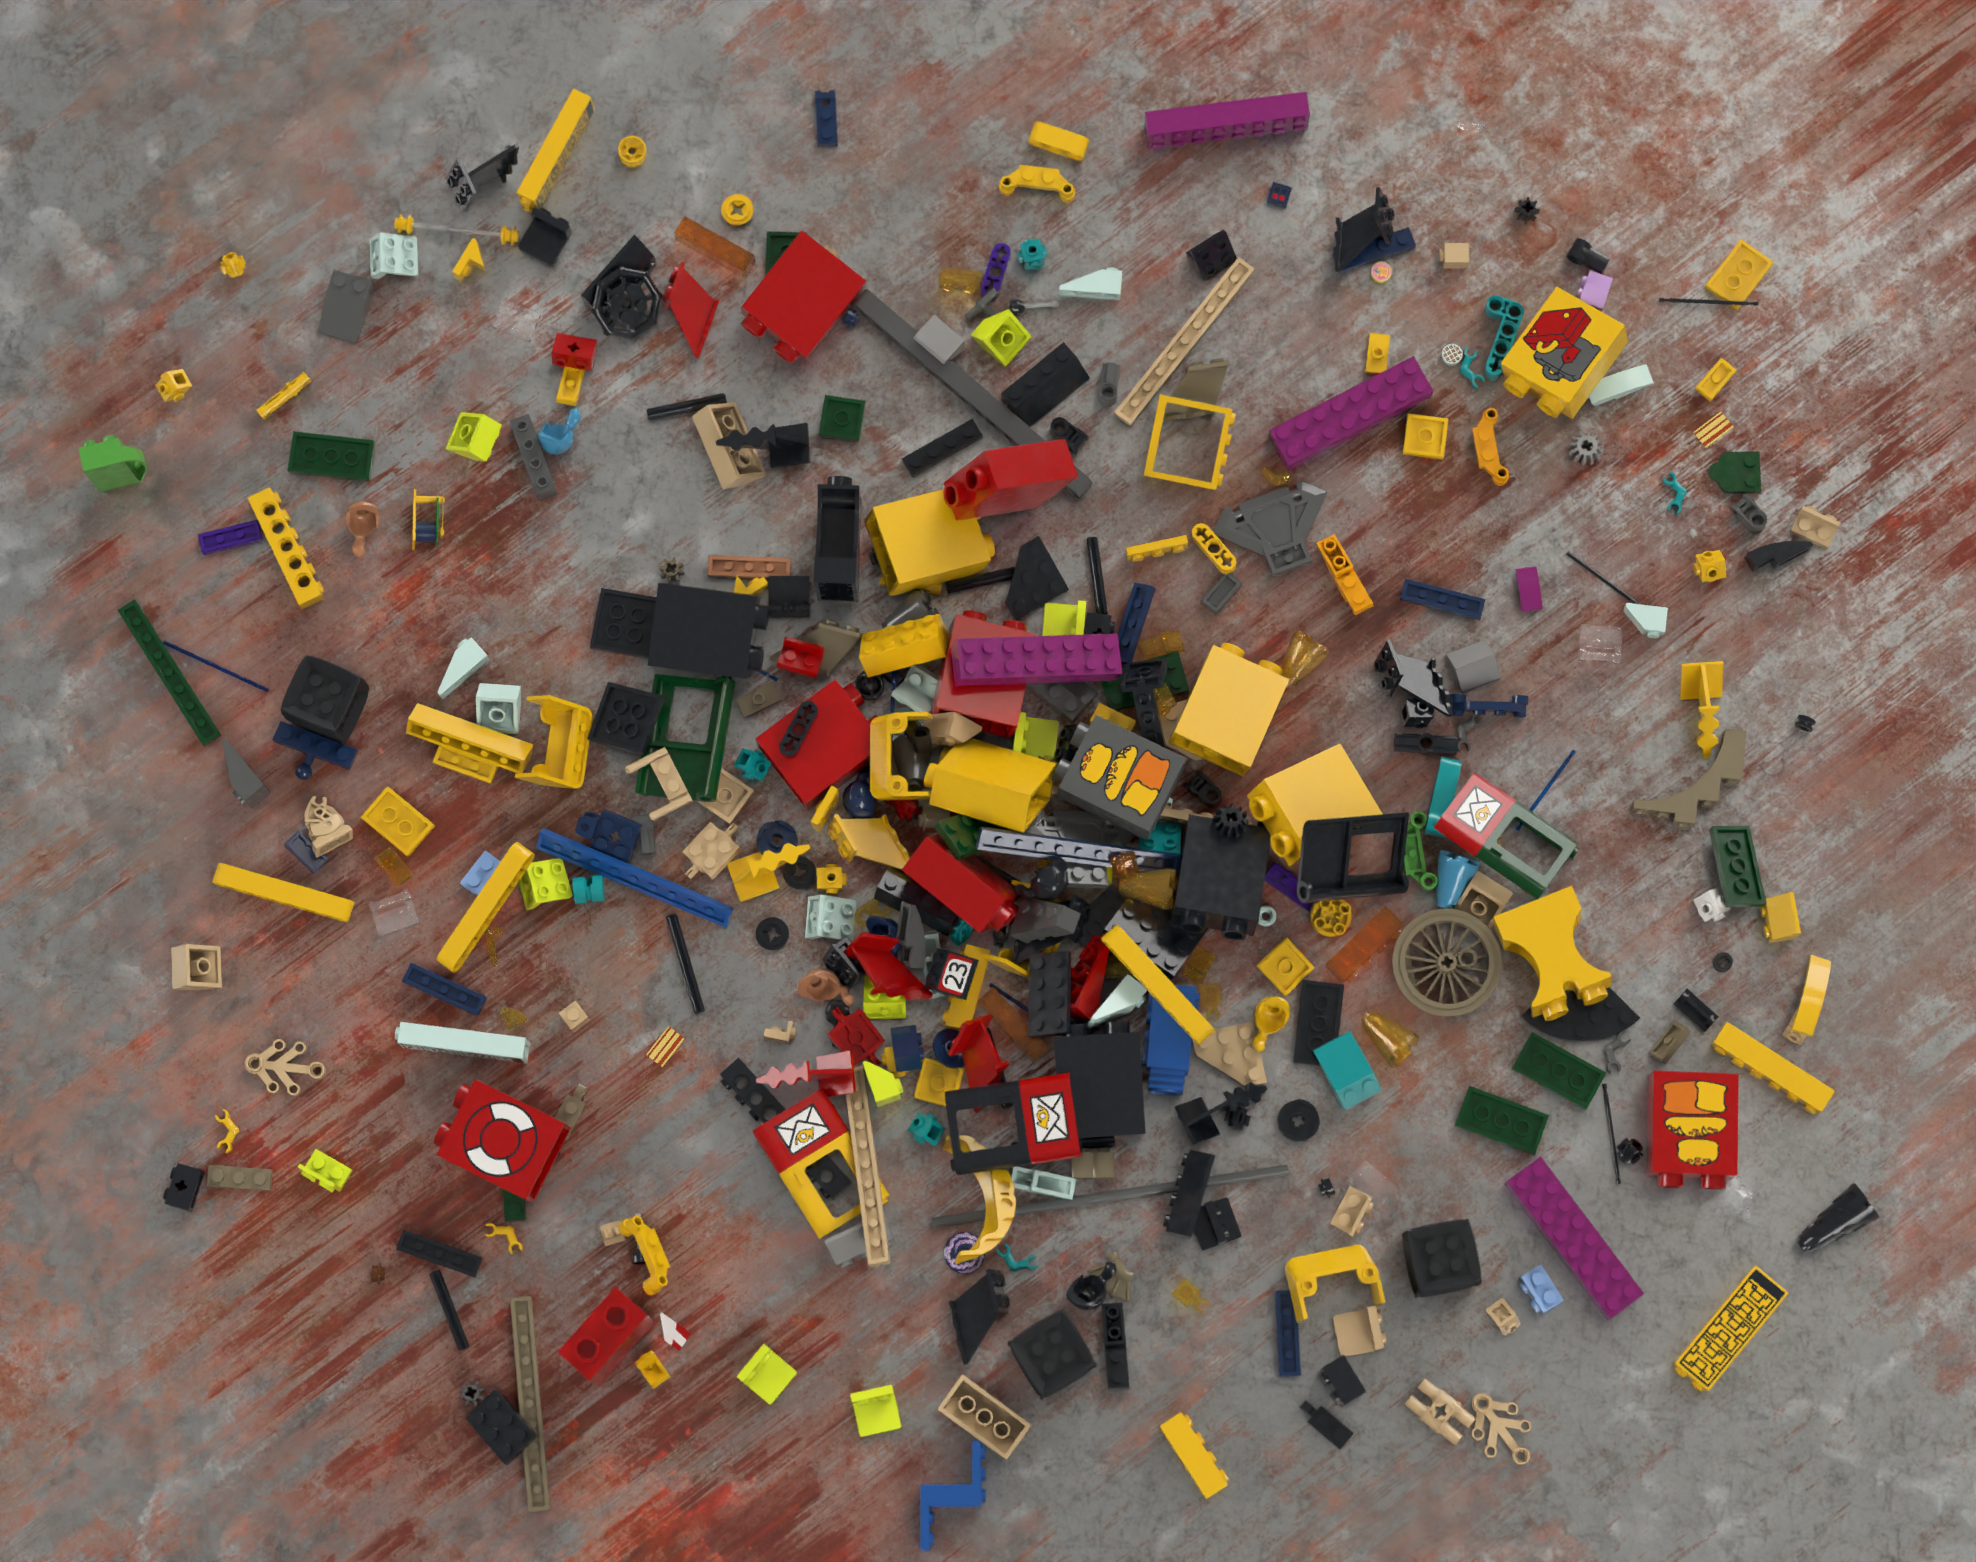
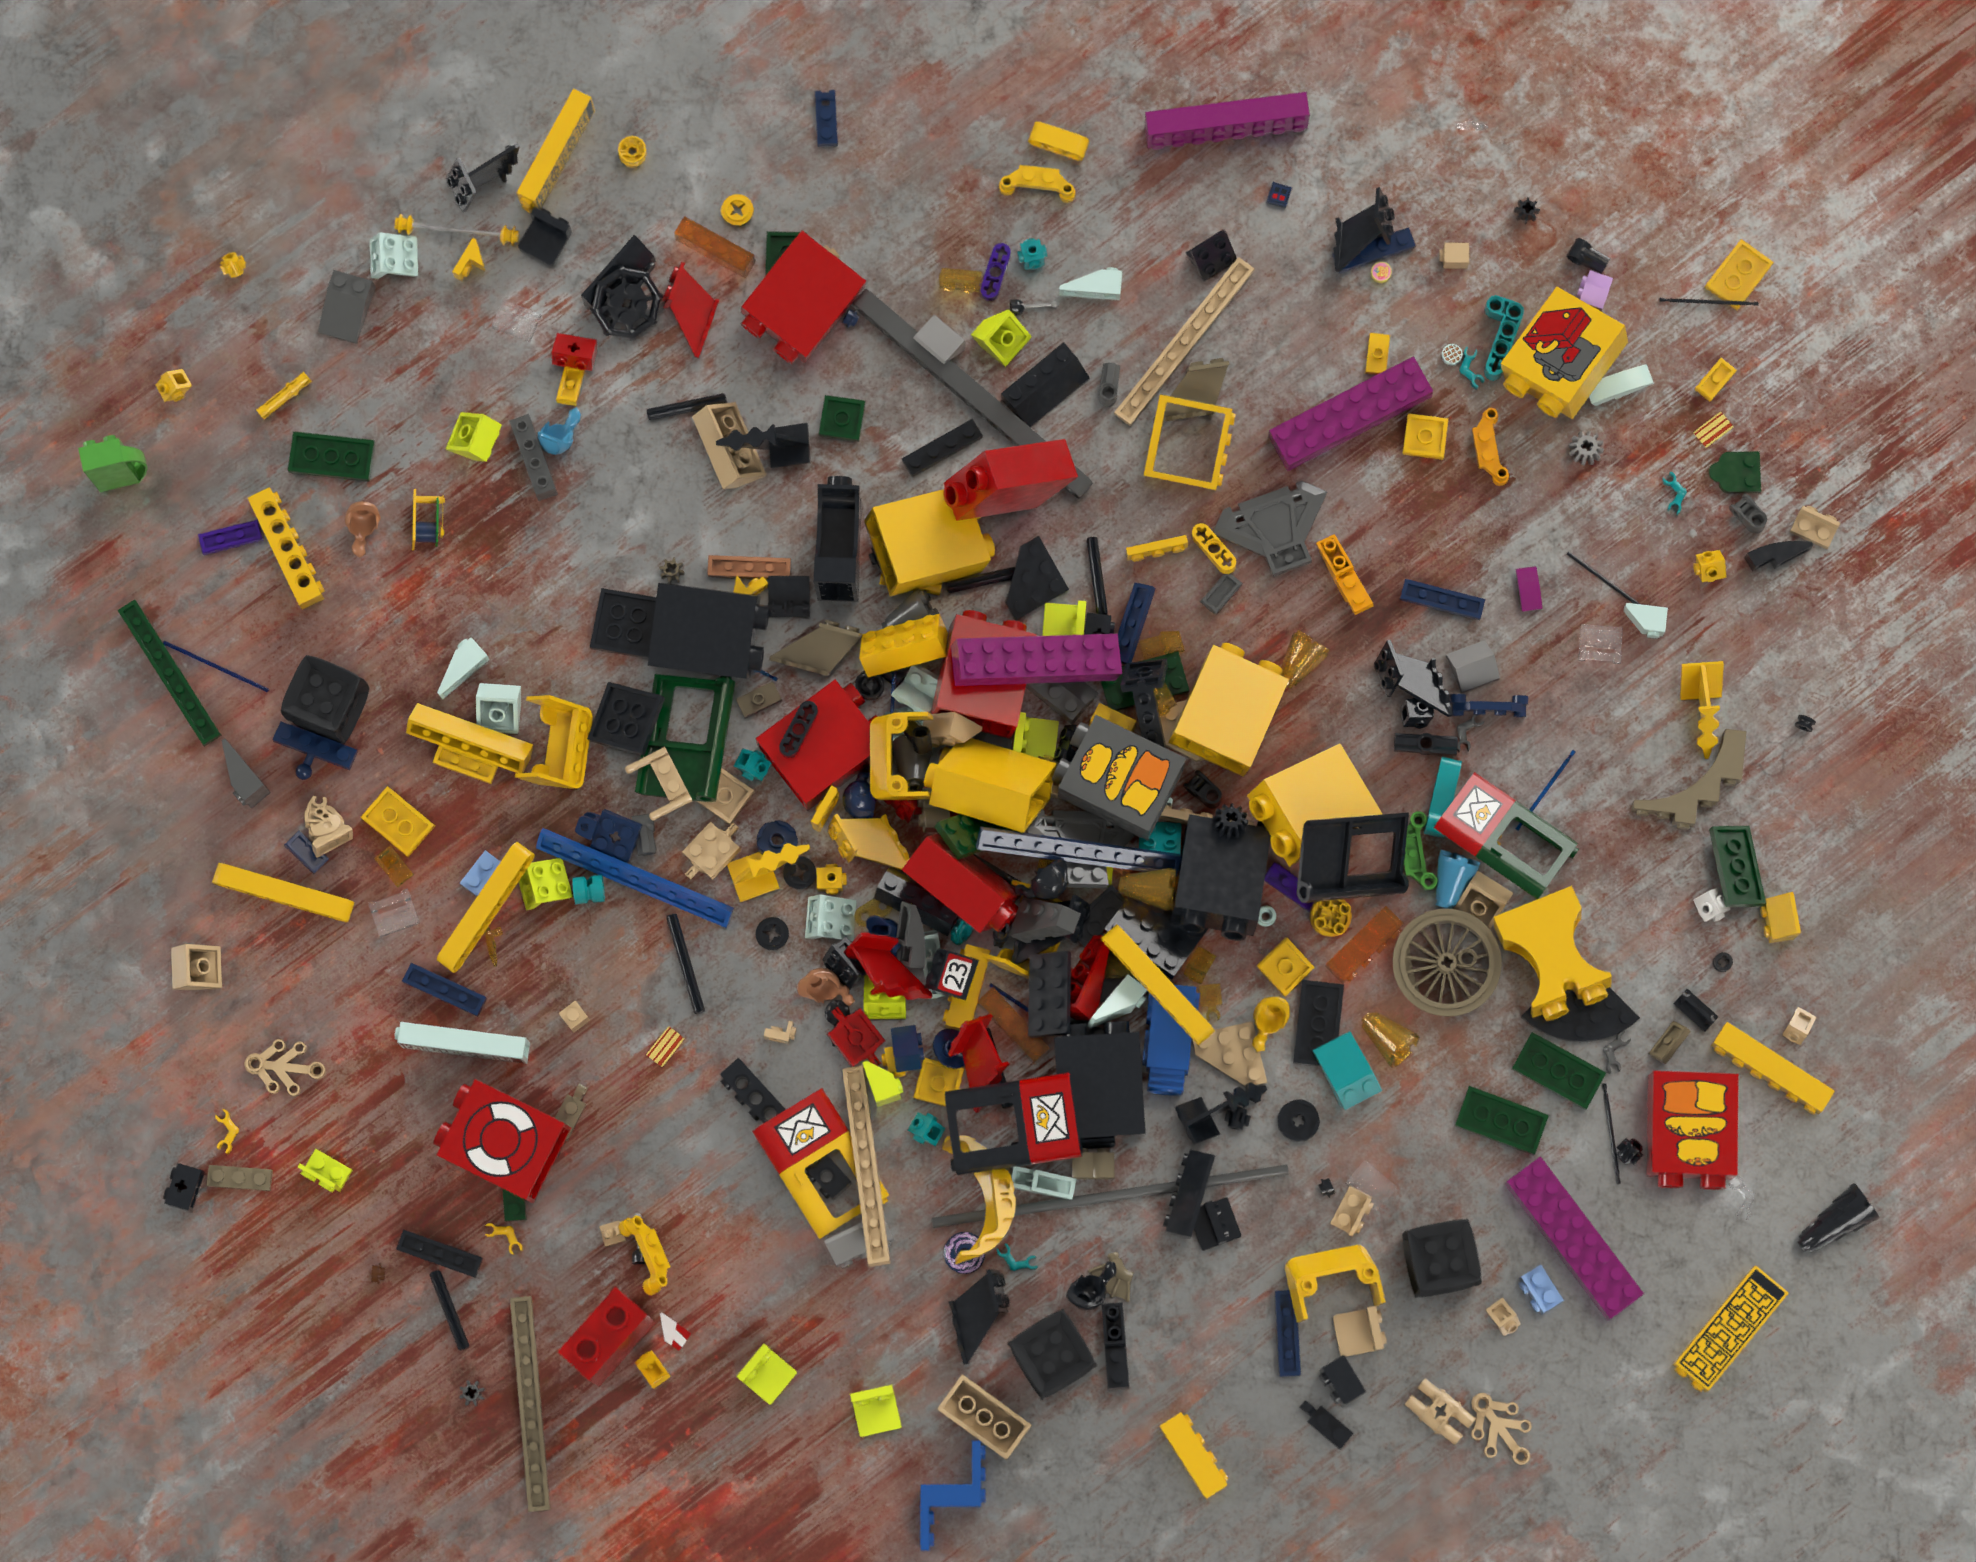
black plate [465,1388,538,1465] -> none
clear yellow tile [500,1008,528,1030] -> none
piece [756,1050,856,1097] -> none
red bracket [777,637,825,678] -> none
dark grey piece [965,288,998,321] -> none
black piece [1050,417,1089,454] -> none
clear orange slope [1110,852,1139,880] -> none
clear yellow plate [1171,1277,1209,1314] -> none
clear yellow arm [1260,466,1292,486] -> none
yellow slope [1791,955,1831,1037] -> none

